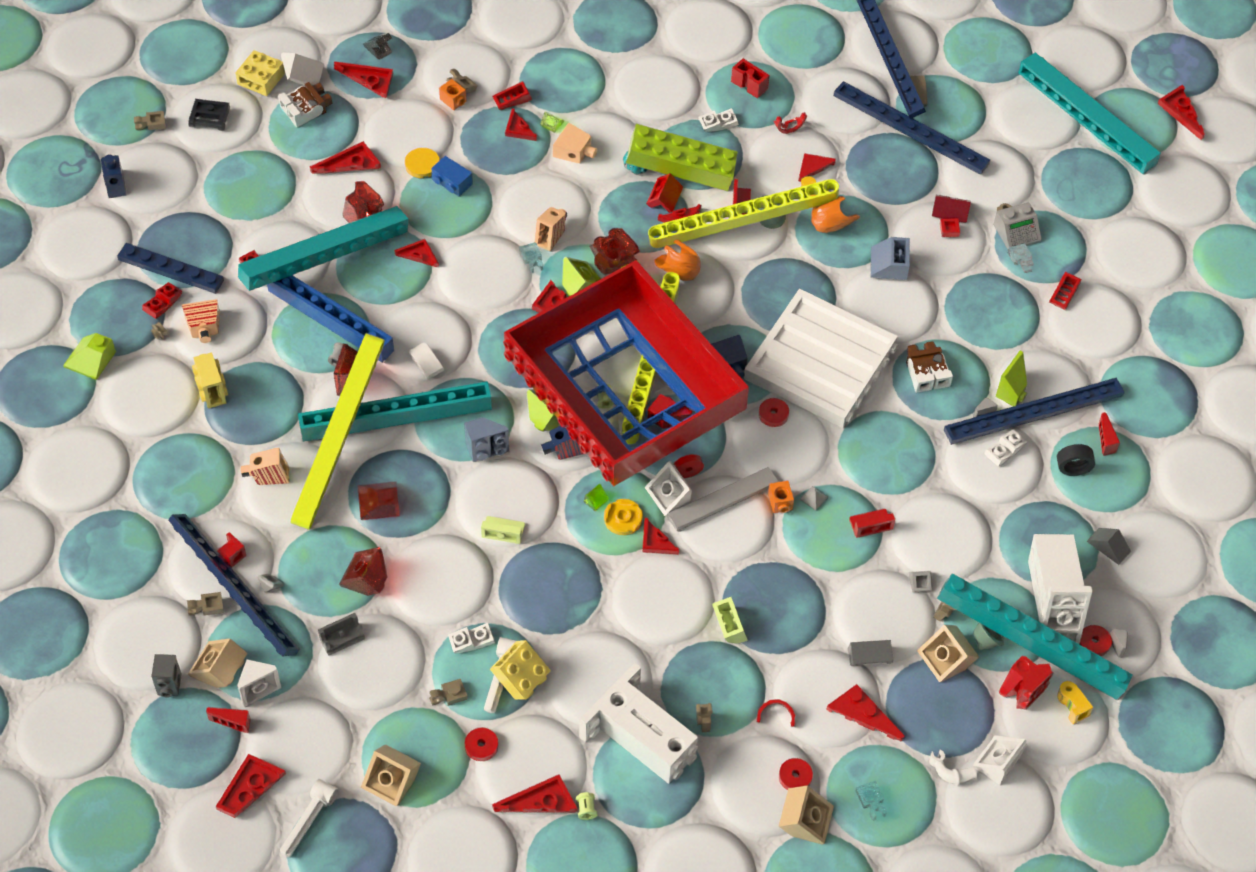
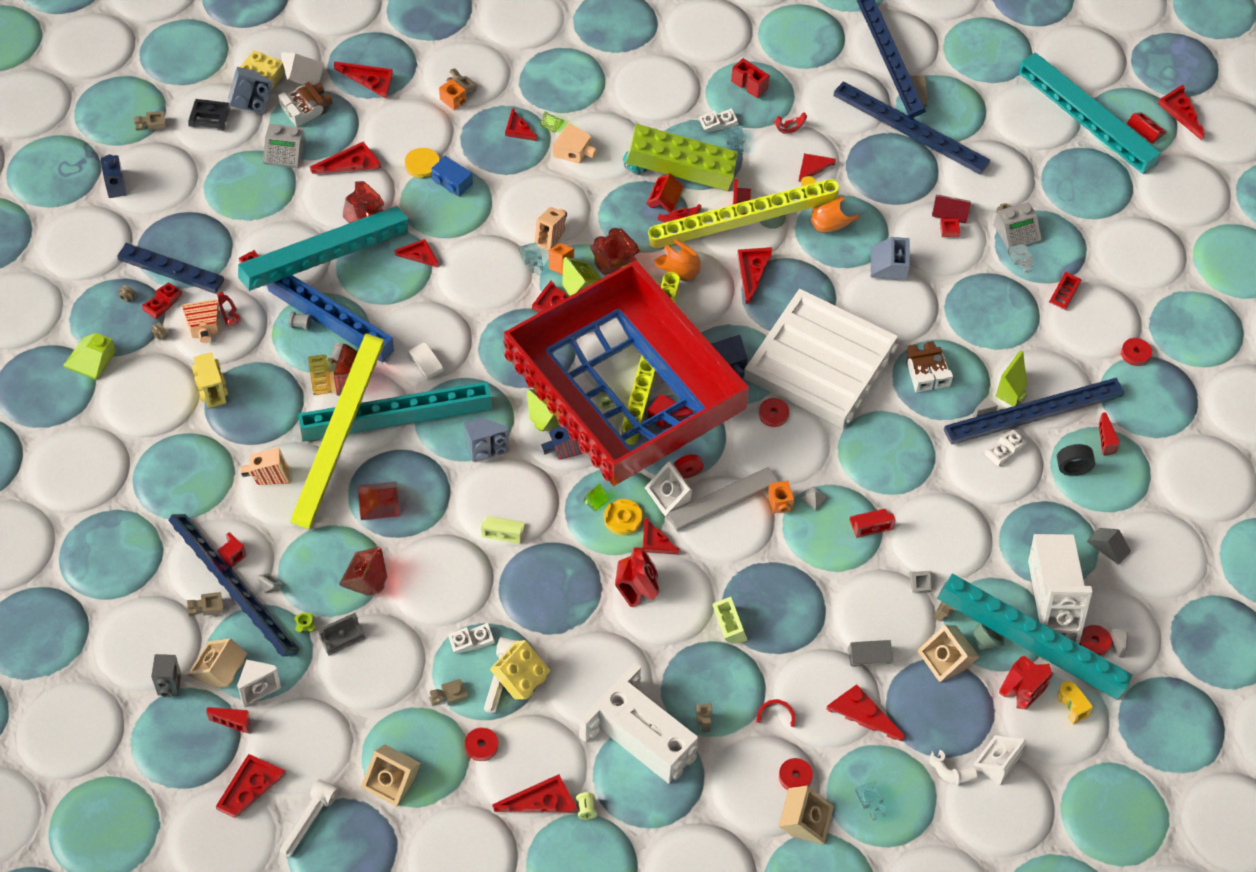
clear smoke slope [363,33,392,60] -> none
red slope [492,81,532,110] -> none
none -> dark tan plate [118,285,136,302]
none -> red helmet [217,292,241,327]
none -> sand blue slope [228,66,273,114]
none -> light grey slope [263,124,306,168]
none -> light grey bush [288,311,311,331]
none -> lime plate [294,612,315,633]
none -> clear yellow slope [308,354,332,395]
none -> orange brick [548,243,575,274]
none -> red piece [615,547,659,607]
none -> clear light blue plate [724,126,745,153]
none -> red wing [737,247,772,304]
none -> red piece [1121,338,1152,366]
none -> red slope [1127,112,1167,143]

